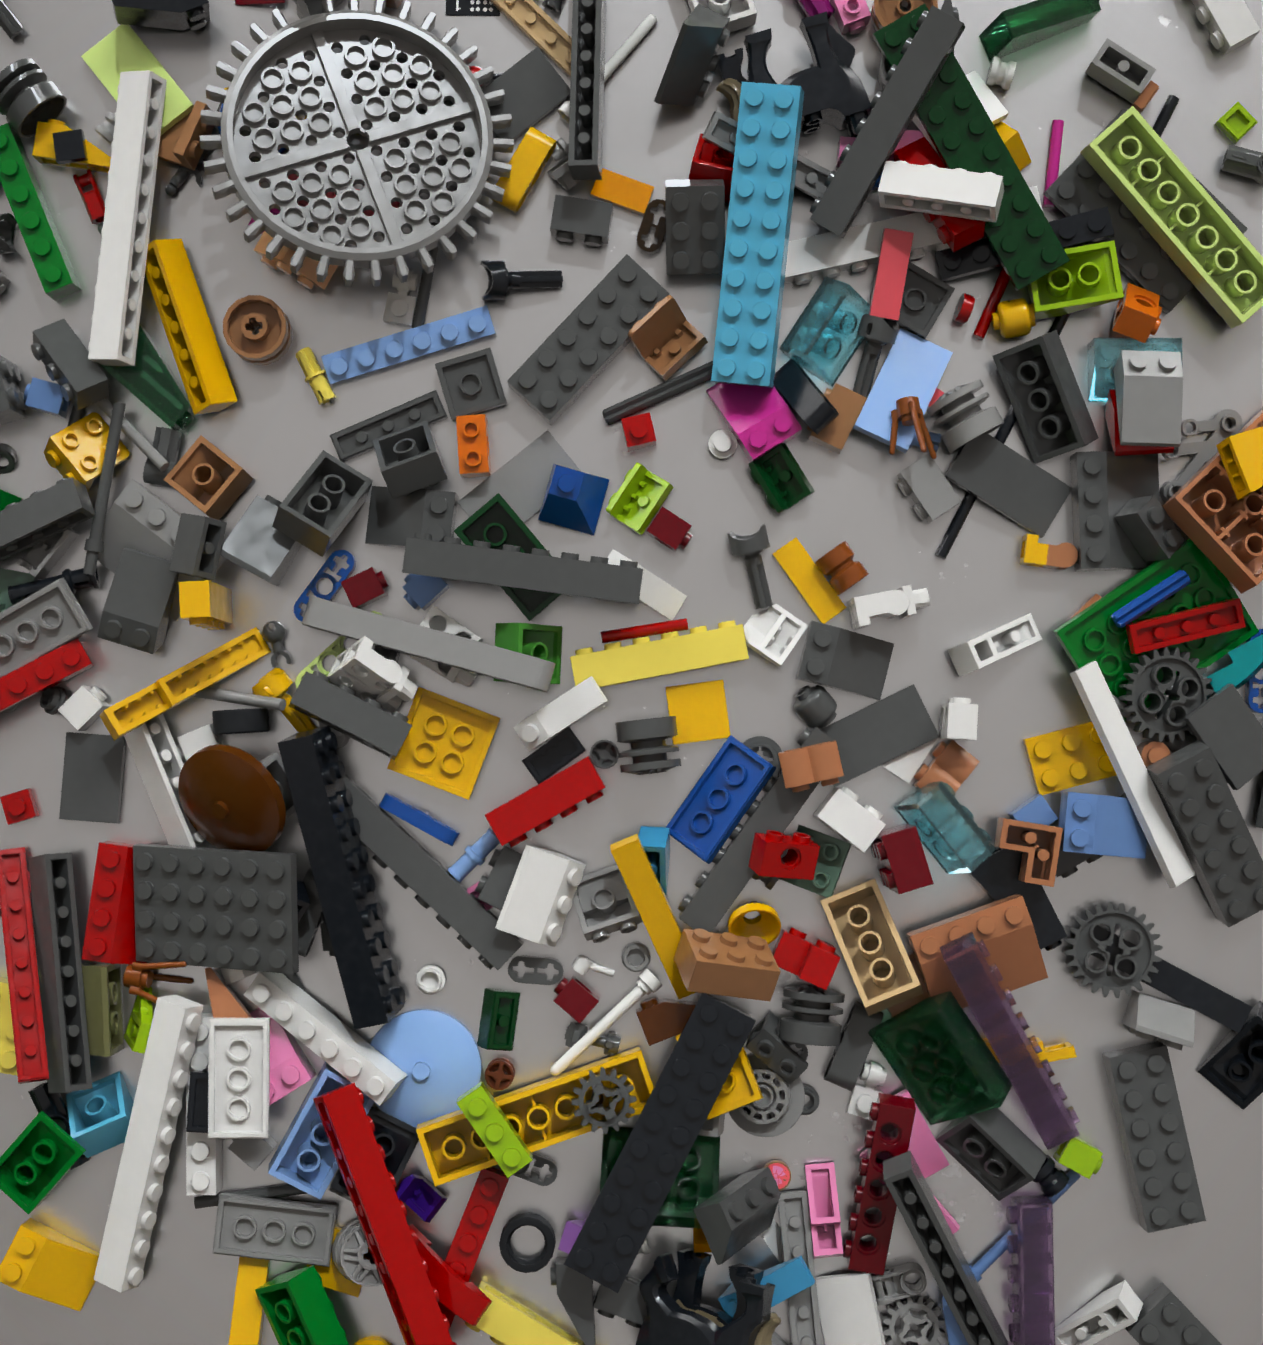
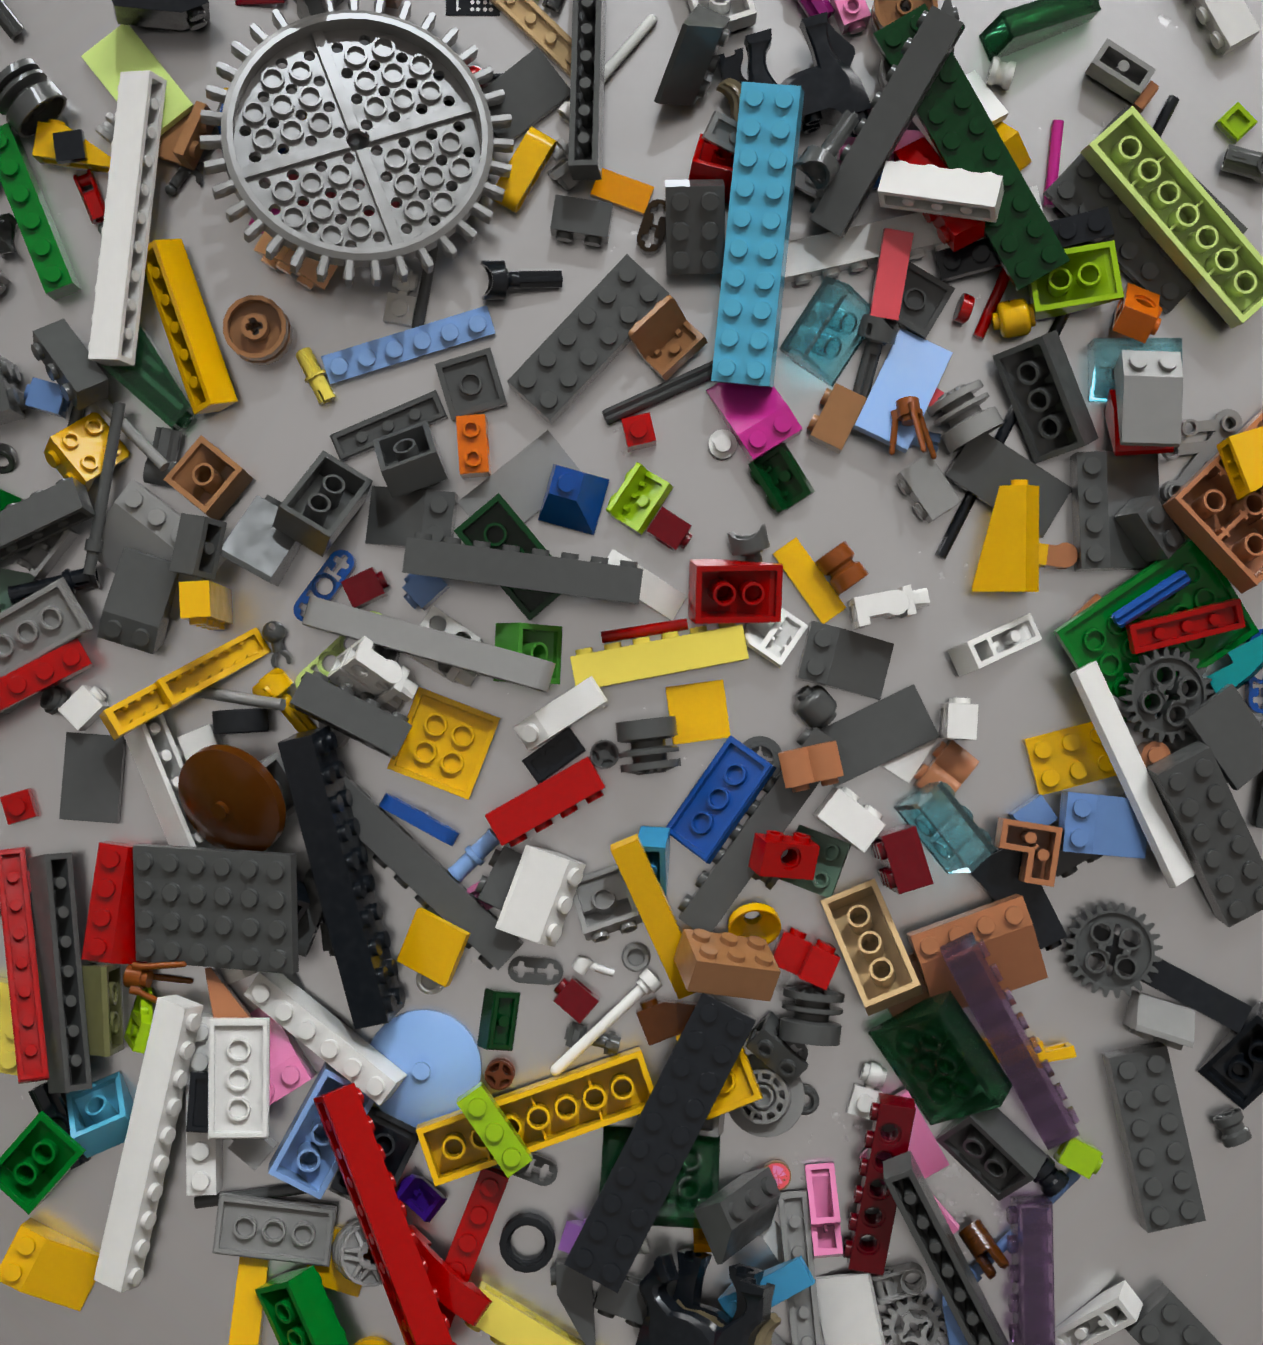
dark grey gear [571,1067,637,1134] -> none
black beam [774,358,839,435] -> none
dark grey beam [824,1001,884,1091] -> none
none -> yellow tile [396,907,471,987]
none -> red slope [688,559,783,624]
none -> dark grey piece [794,110,859,190]
none -> reddish brown hinge [958,1219,1009,1280]
none -> yellow slope [972,479,1039,592]
none -> dark grey wheel [1213,1108,1252,1148]

